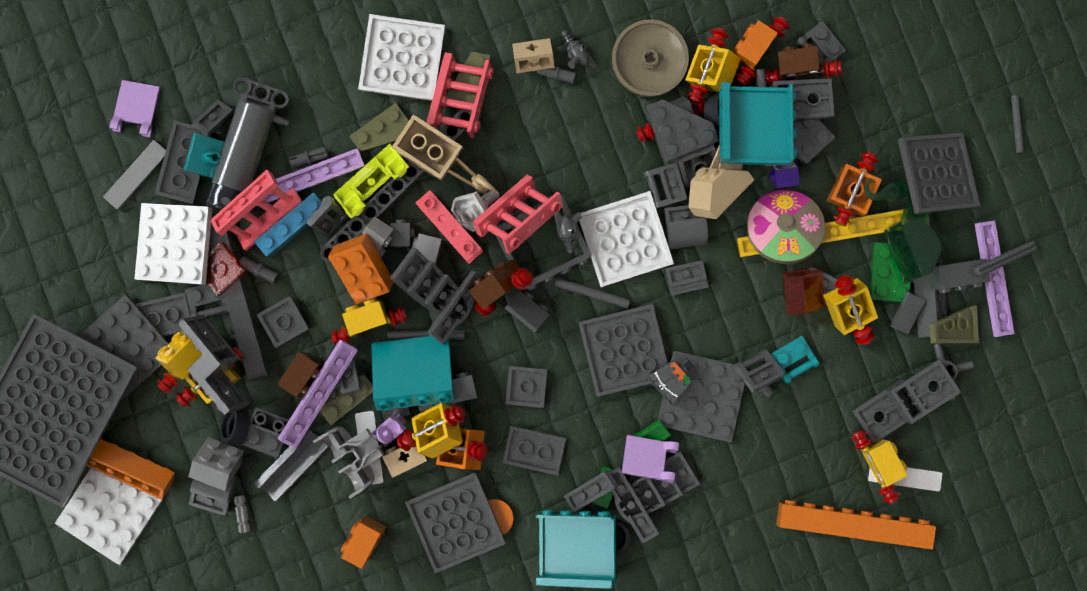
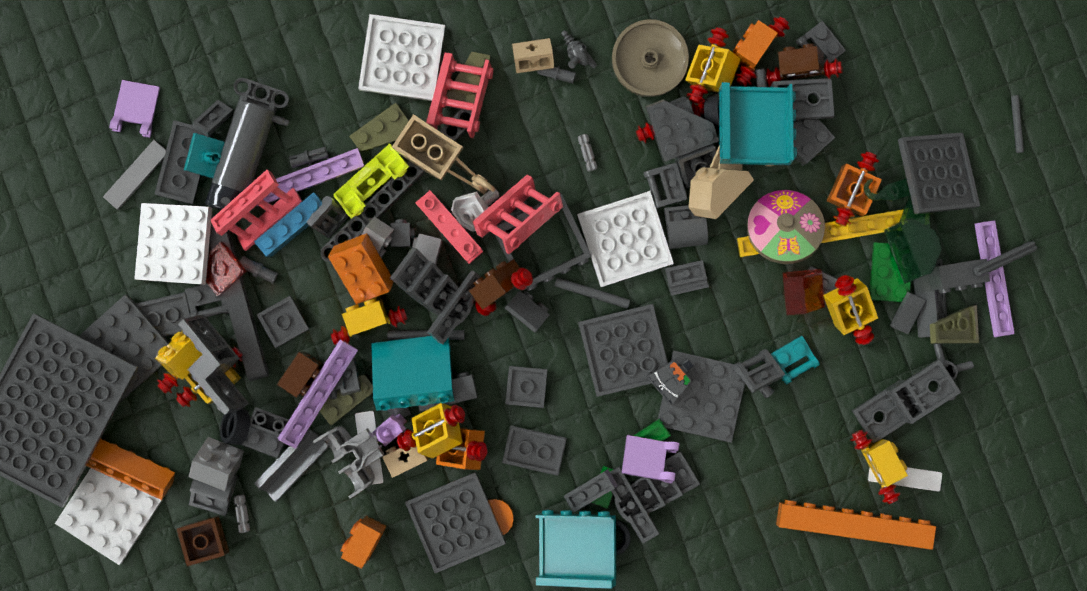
dark grey piece [554,211,582,254] -> none
dark purple brick [769,160,799,188] -> none
none -> reddish brown brick [177,515,229,566]
none -> light grey axle [578,134,597,172]

